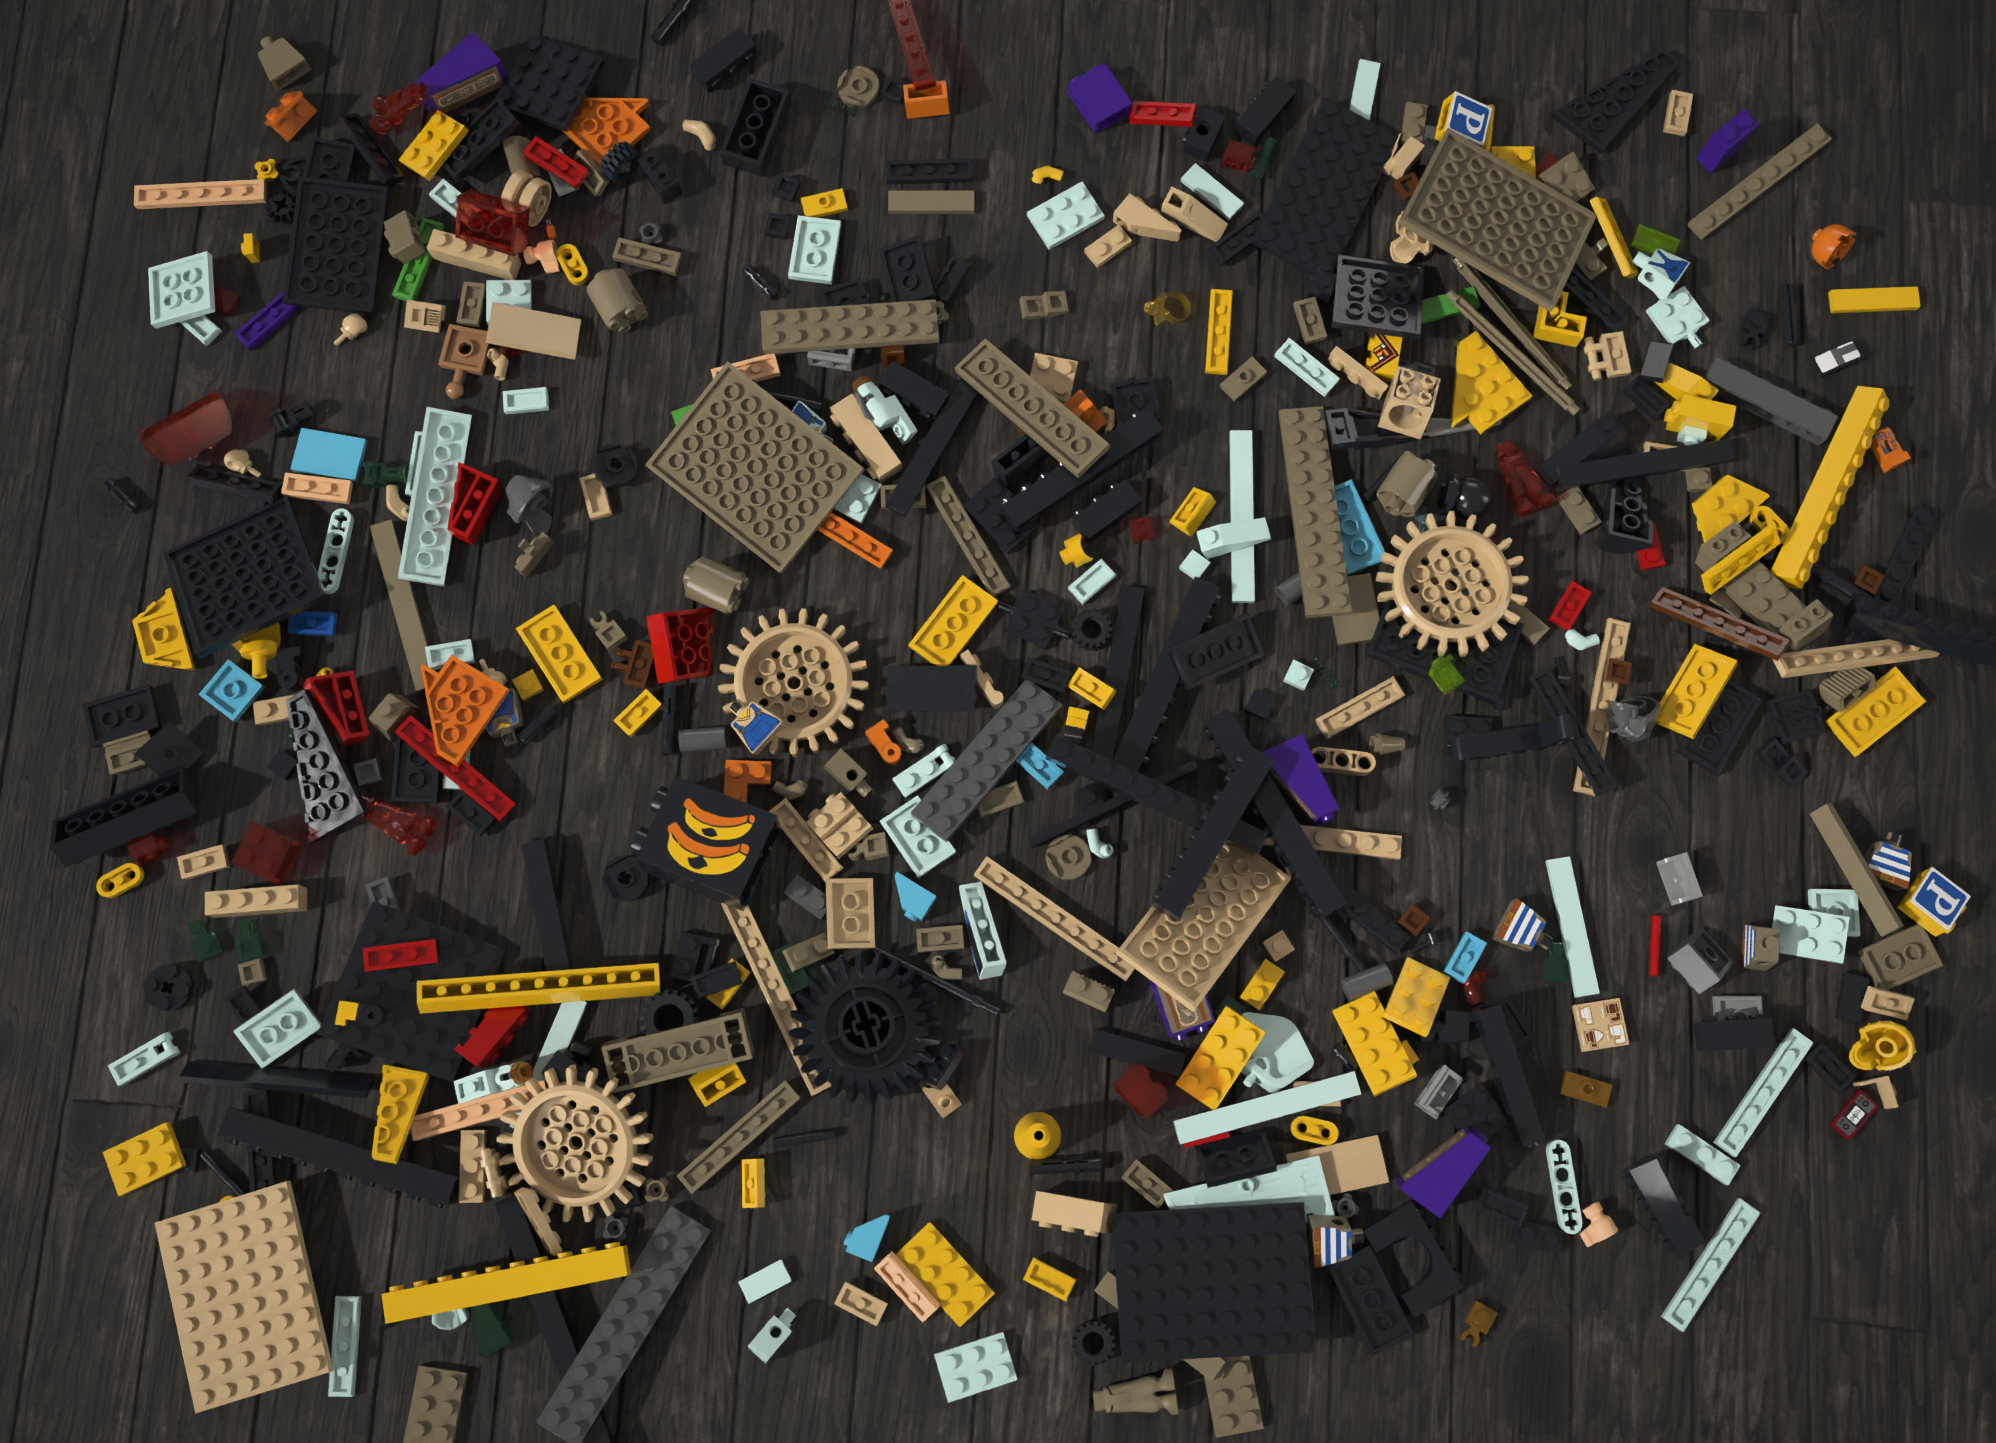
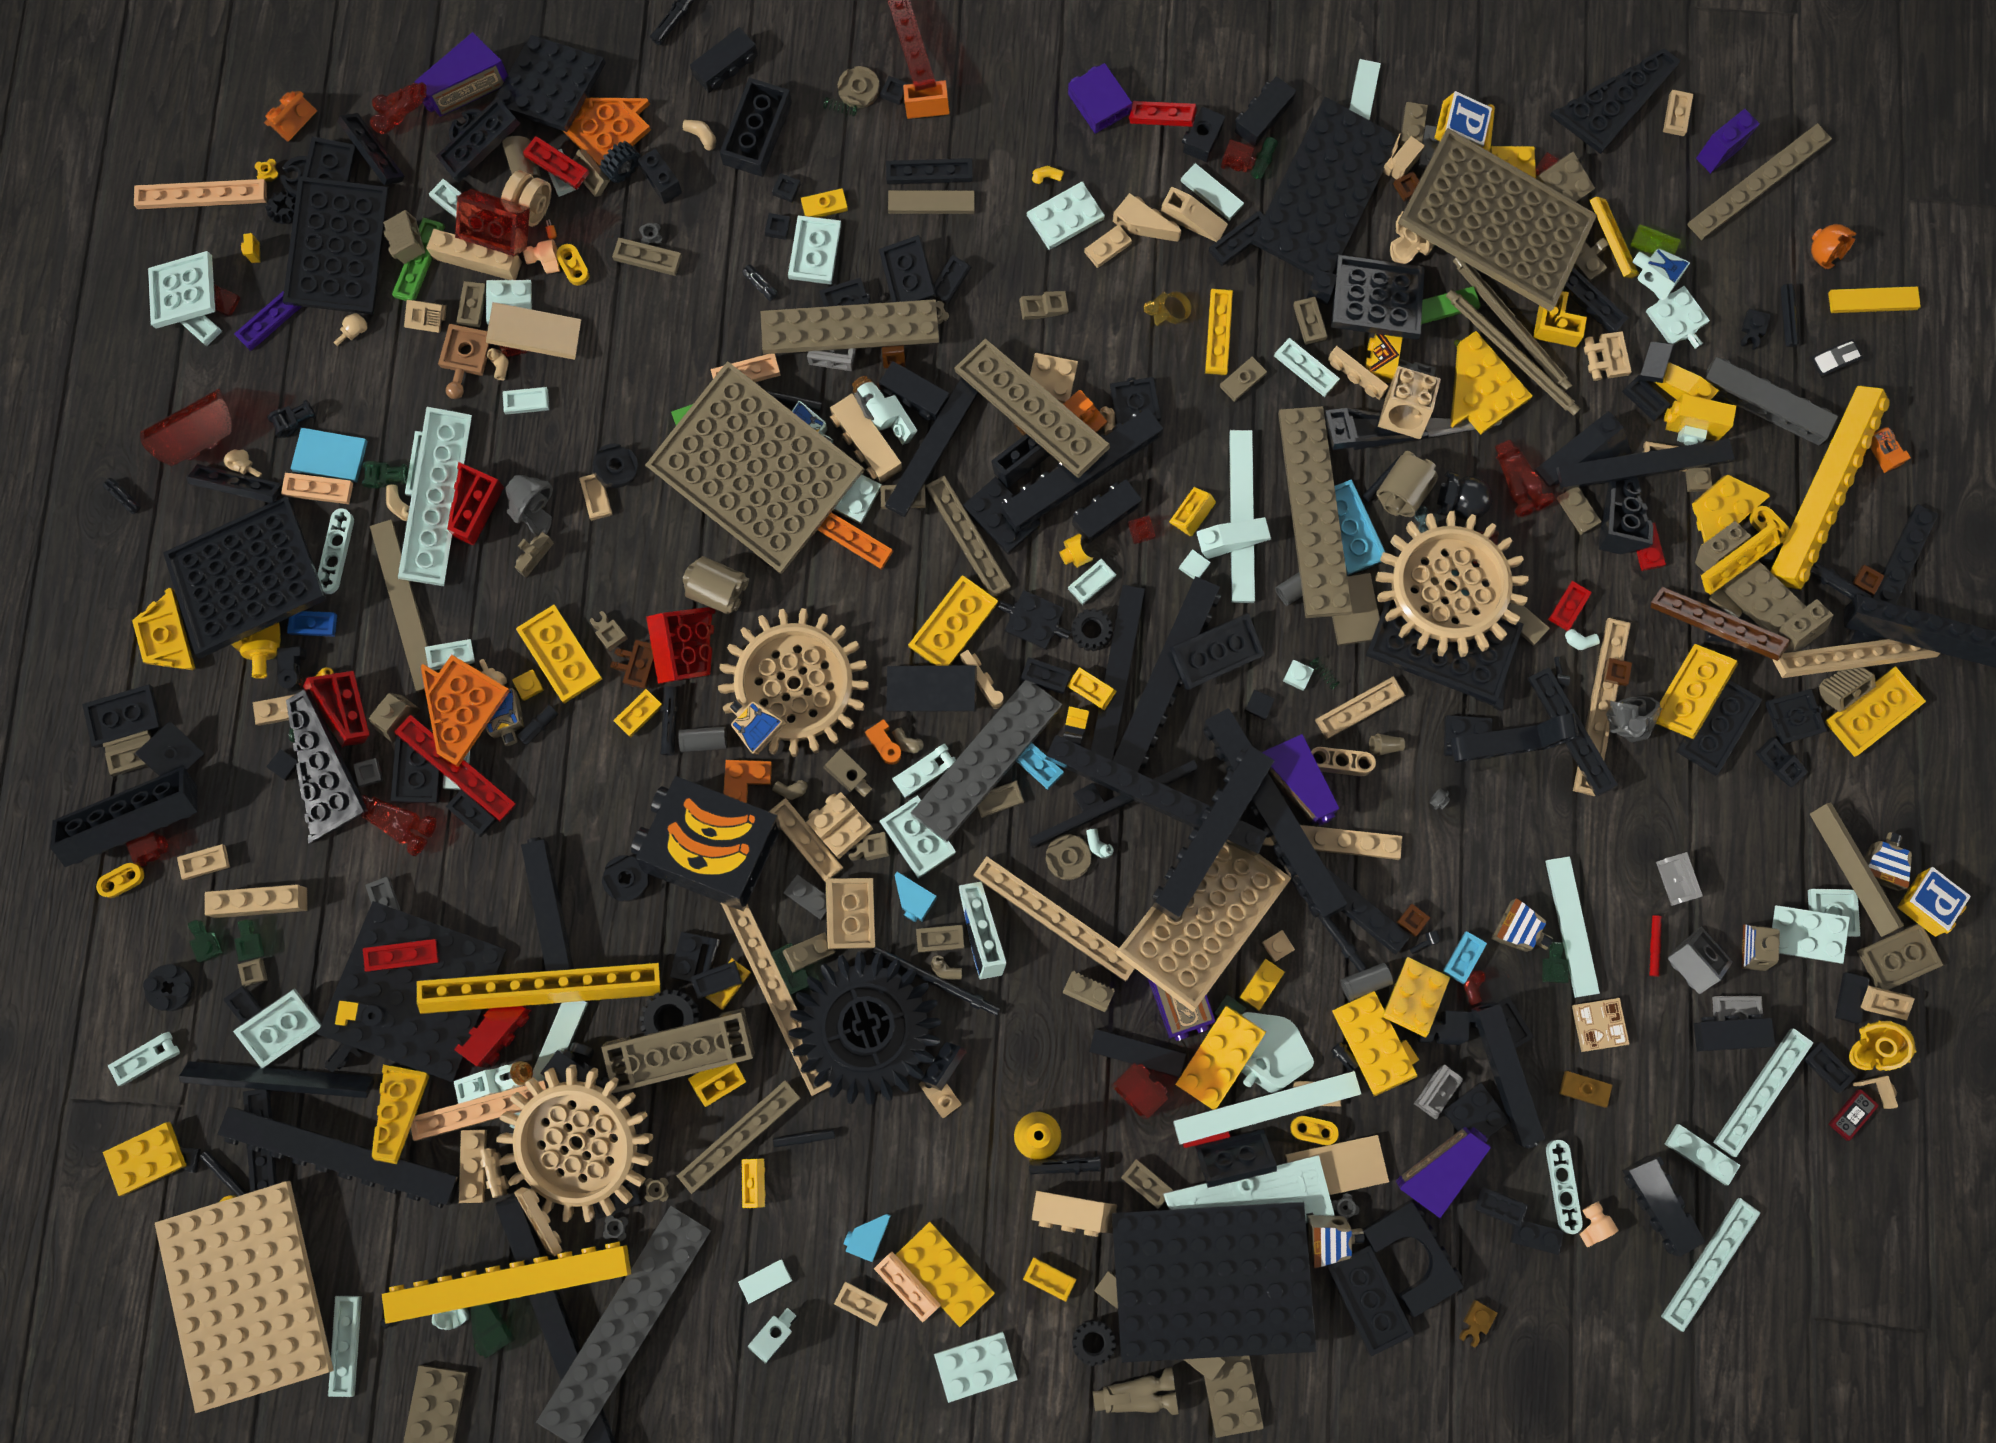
medium azure plate [198,659,265,722] -> none
clear red brick [231,821,302,885] -> none
dark tan torso [258,36,312,91] -> none
yellow plate [399,110,469,181] -> none
dark tan cylinder [587,268,648,333] -> none
clear neon green bracket [1428,654,1465,695] -> none

